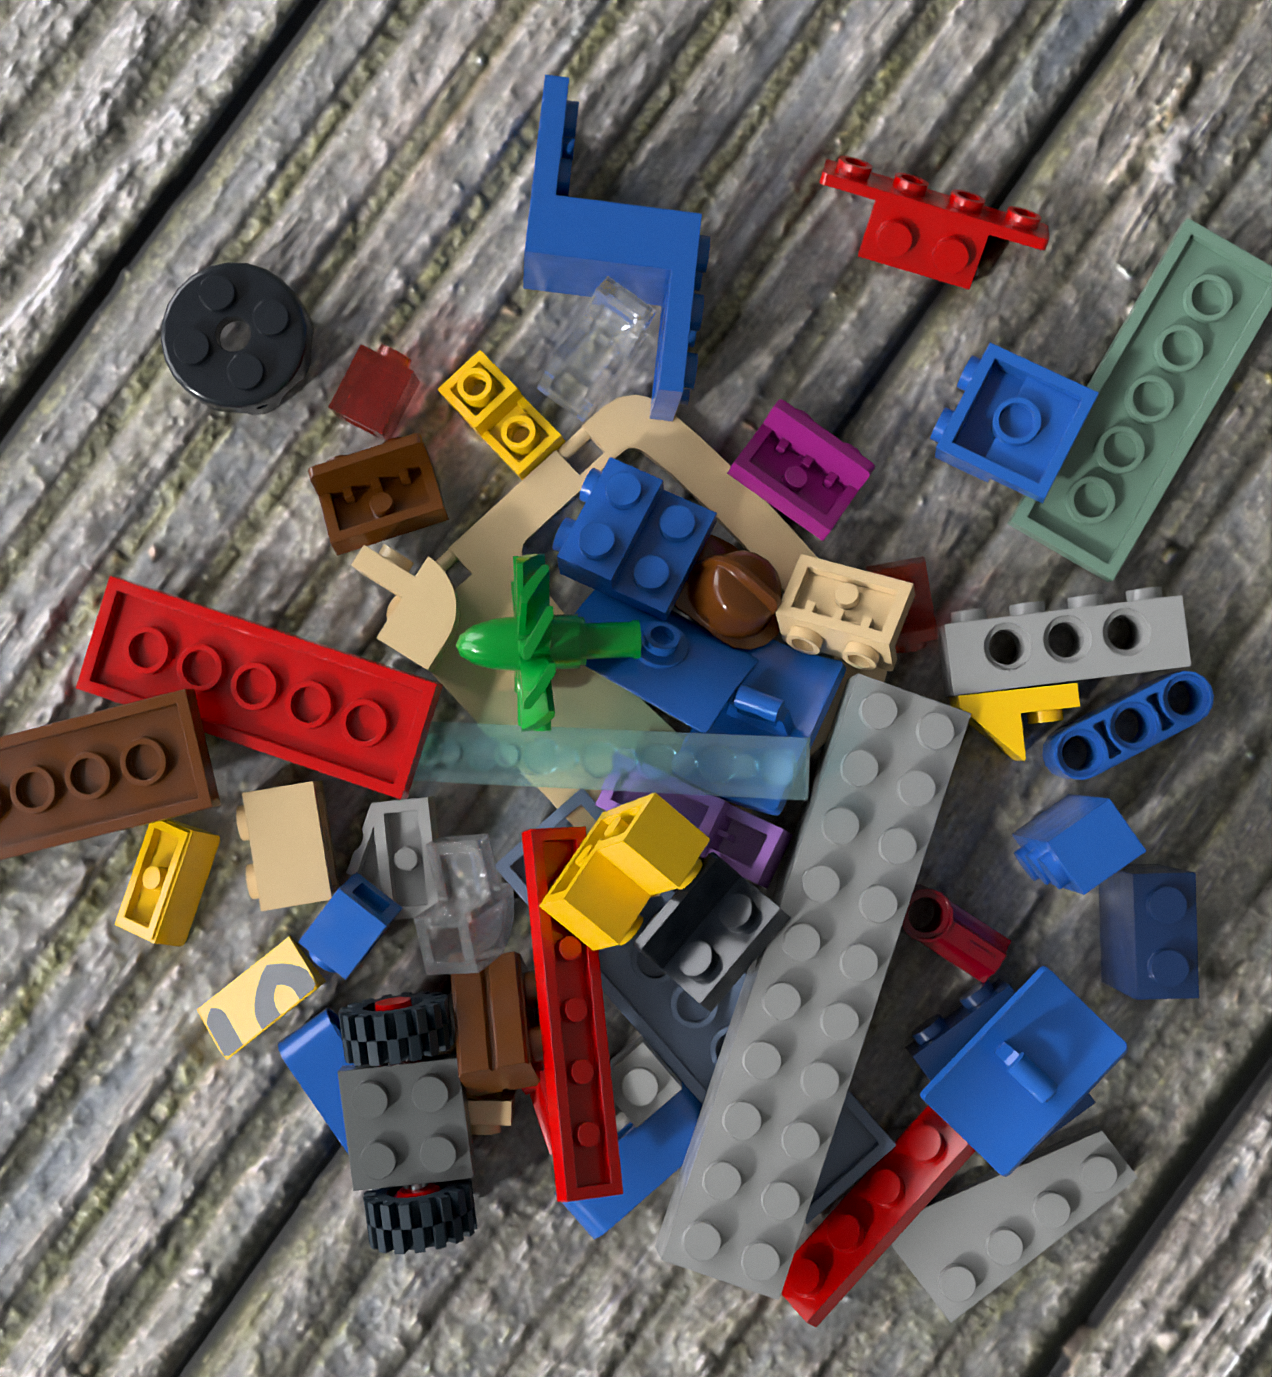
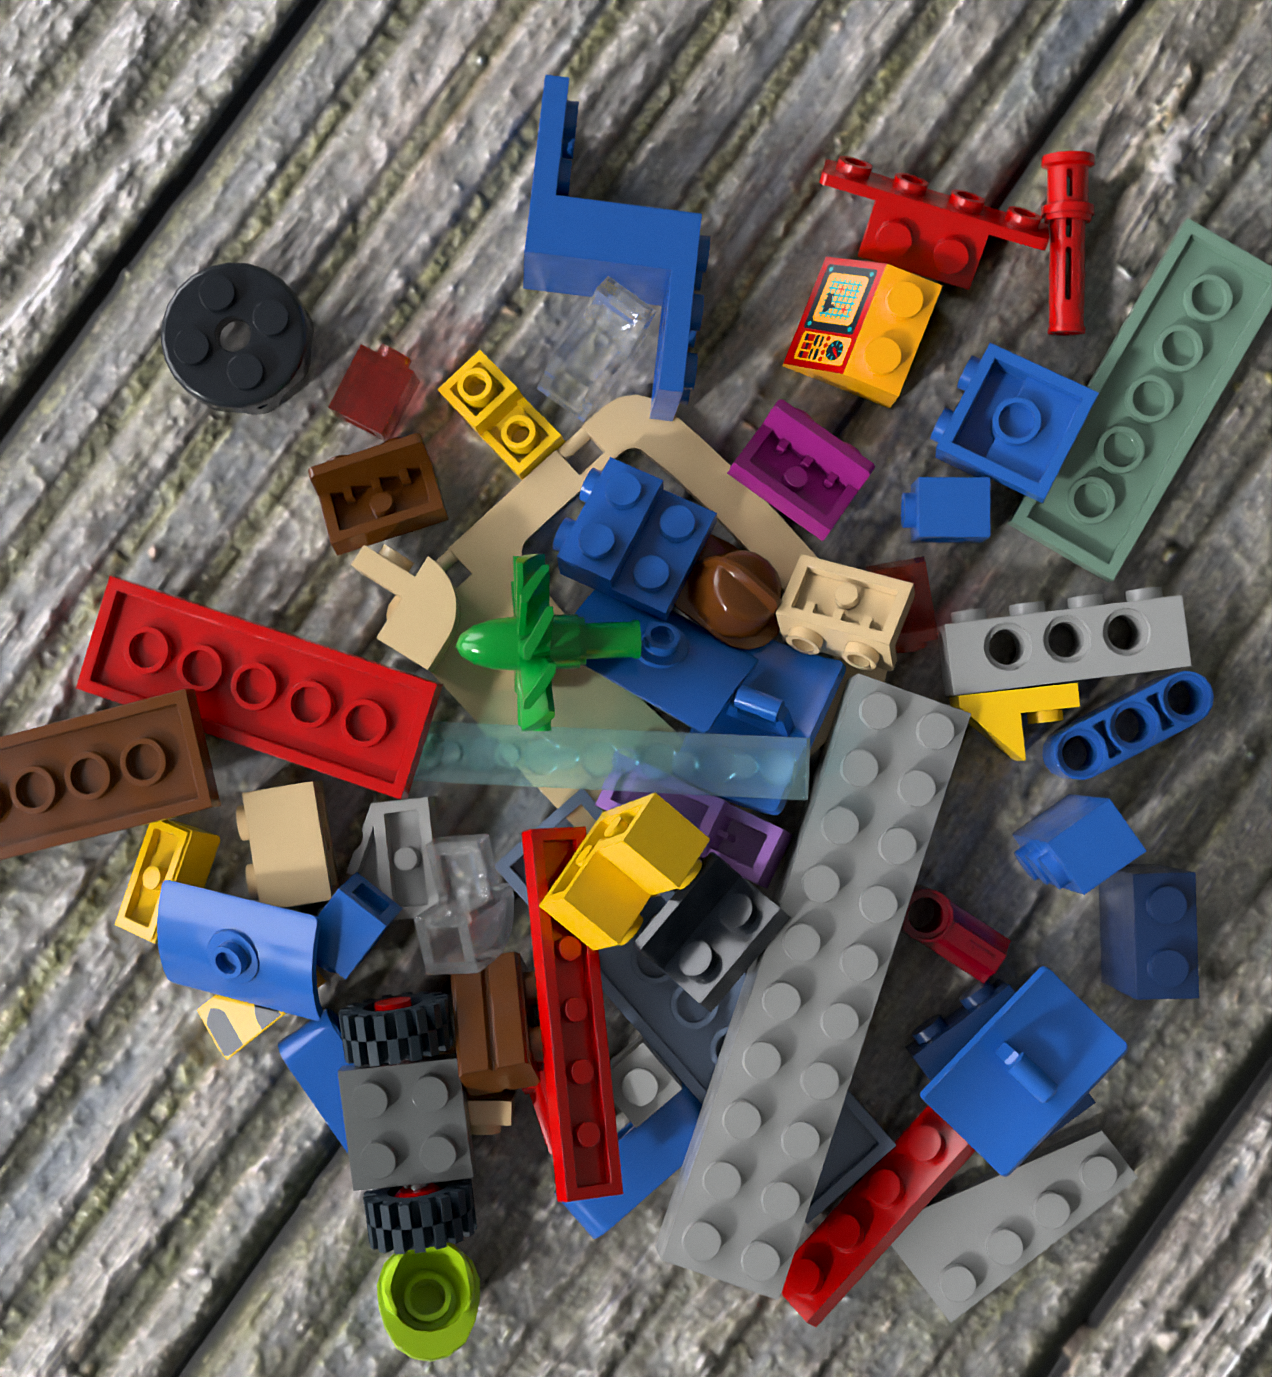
none -> shield [157,880,323,1021]
none -> lime piece [377,1242,480,1362]
none -> light orange slope [782,257,943,408]
none -> blue brick [901,477,990,543]
none -> red pin [1041,151,1095,336]

